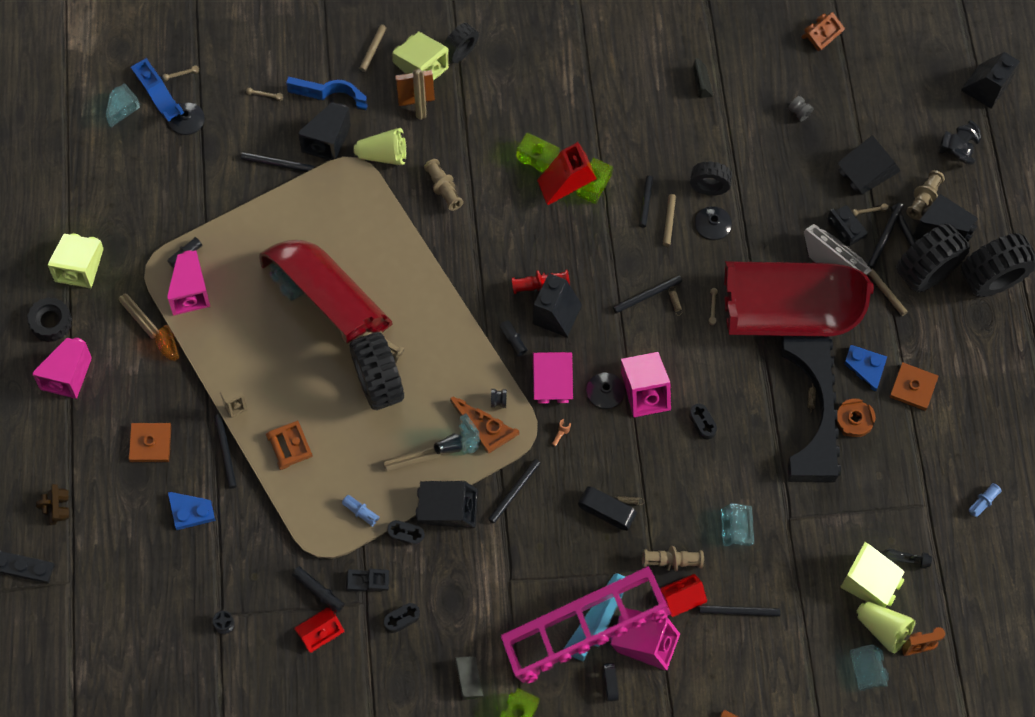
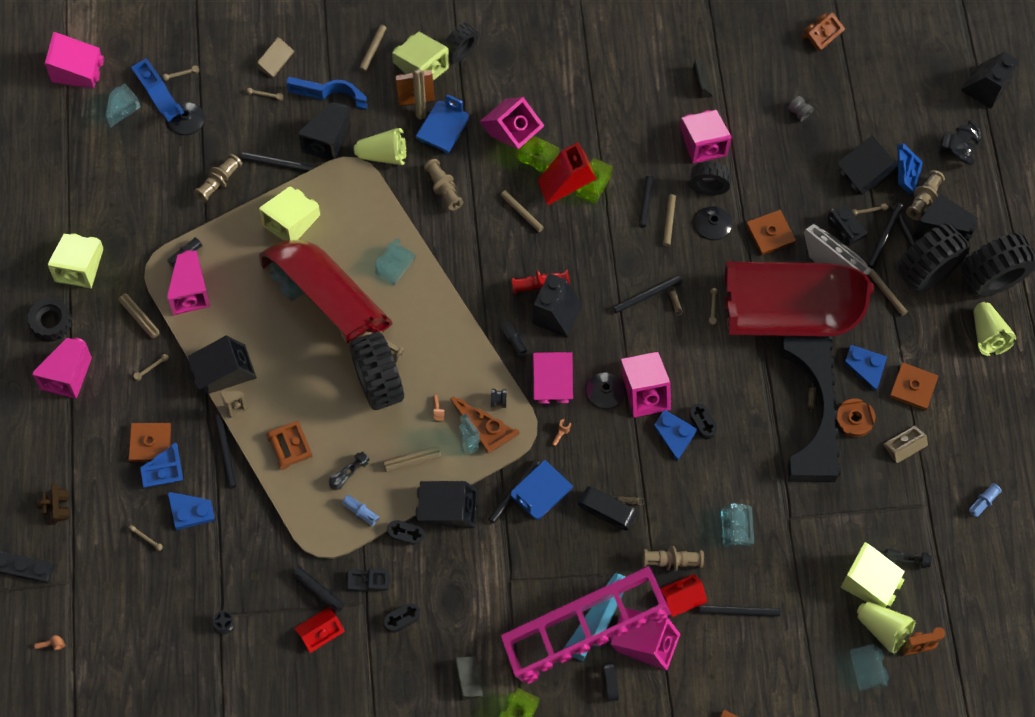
clear orange plate [155,325,179,361] -> none
black cone [434,433,464,454] -> none
none -> nougat hand [34,636,65,650]
none -> dark pink slope [45,32,104,88]
none -> dark tan hinge [128,524,163,551]
none -> dark tan hinge [134,354,169,381]
none -> blue wing [140,443,184,488]
none -> black slope [188,335,257,394]
none -> dark tan piece [194,154,242,203]
none -> dark tan slope [257,38,294,78]
none -> yellowish green slope [259,186,320,241]
none -> black piece [329,451,370,490]
none -> clear light blue bracket [374,238,416,285]
none -> blue piece [416,95,469,154]
none -> nougat hand [433,395,445,421]
none -> dark pink slope [480,97,544,149]
none -> dark tan bar [500,190,544,232]
none -> blue piece [511,460,573,520]
none -> blue wing [654,410,697,461]
none -> dark pink slope [680,110,731,164]
none -> dark orange plate [746,210,796,256]
none -> dark tan slope [883,426,928,463]
none -> blue wing [897,143,923,194]
none -> yellowish green cone [973,302,1016,356]

